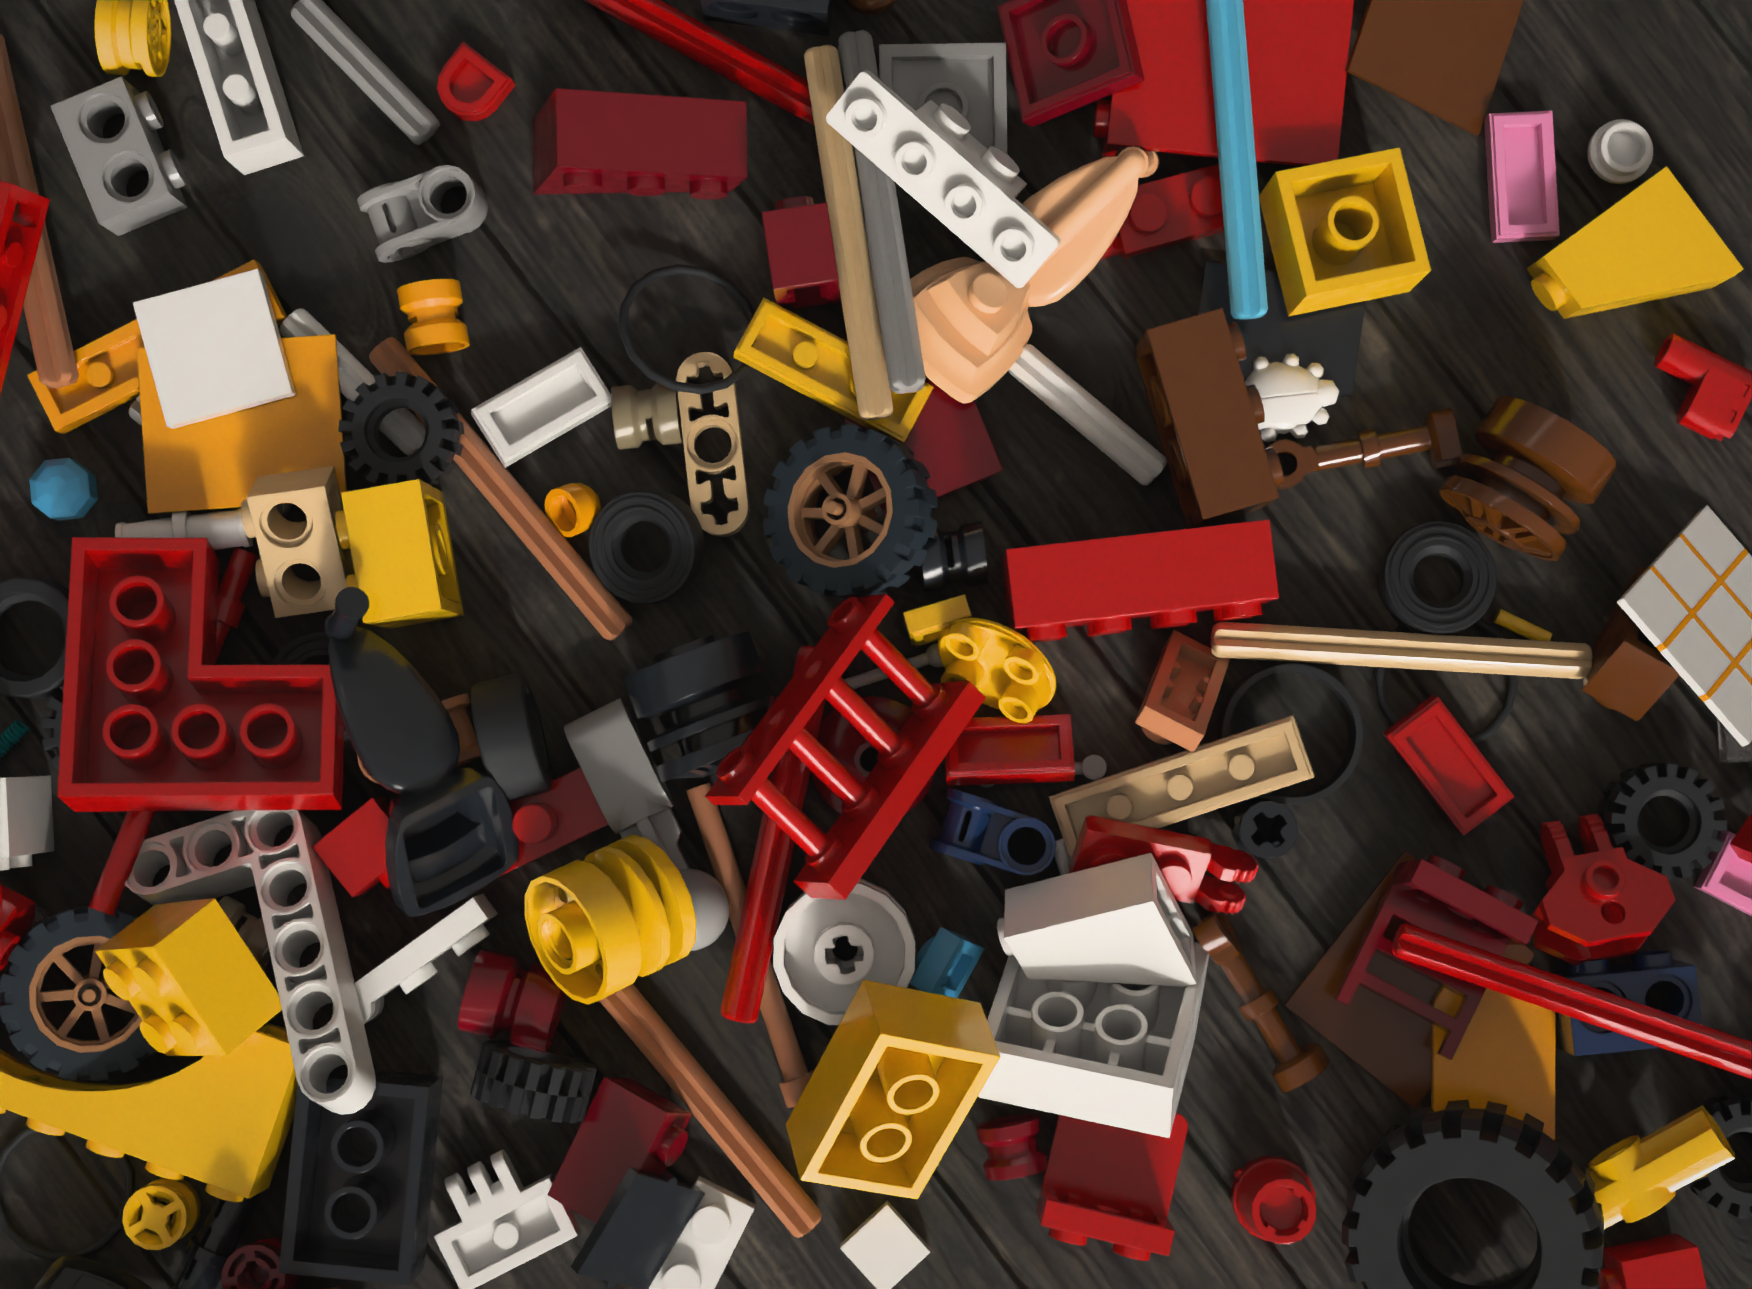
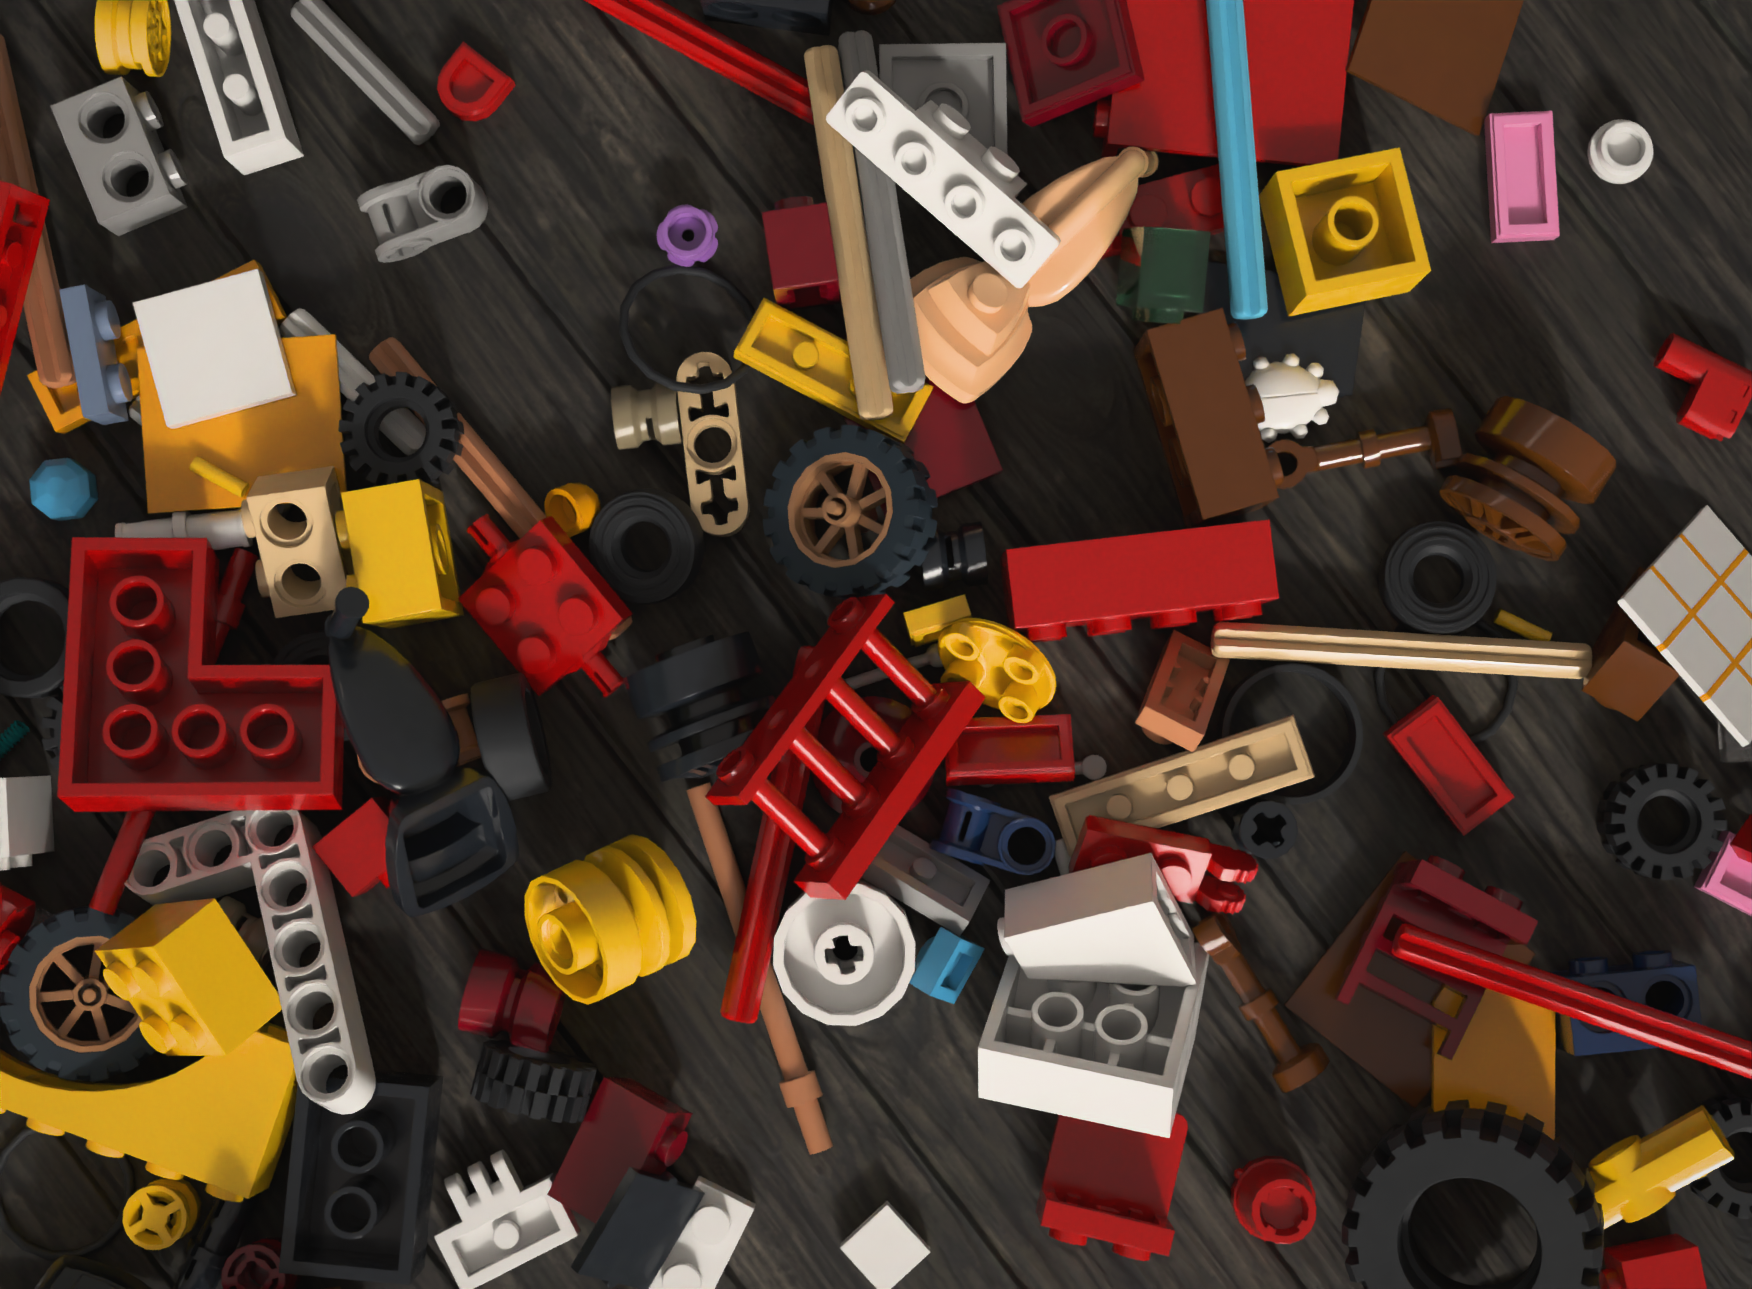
white plate [333,894,498,1024] -> none
light orange wheel [397,279,470,356] -> none
white tile [471,347,611,468] -> none
red tile [497,767,609,878] -> none
dark red wedge [532,88,747,200] -> none
light grey beam [564,697,729,951] -> none
nougat axle [600,984,822,1238] -> none
yellow brick [786,979,1001,1199] -> none
dark red wheel [976,1114,1048,1181] -> none
white axle [1008,344,1167,486] -> none
yellow slope [1527,166,1744,319] -> none
red hinge [1531,813,1676,965] -> none
none -> sand blue plate [59,284,133,425]
none -> yellow piece [189,456,249,498]
none -> red plate [458,514,633,698]
none -> medium lavender plate [657,204,718,267]
none -> light grey plate [861,825,991,936]
none -> clear green brick [1116,226,1210,324]

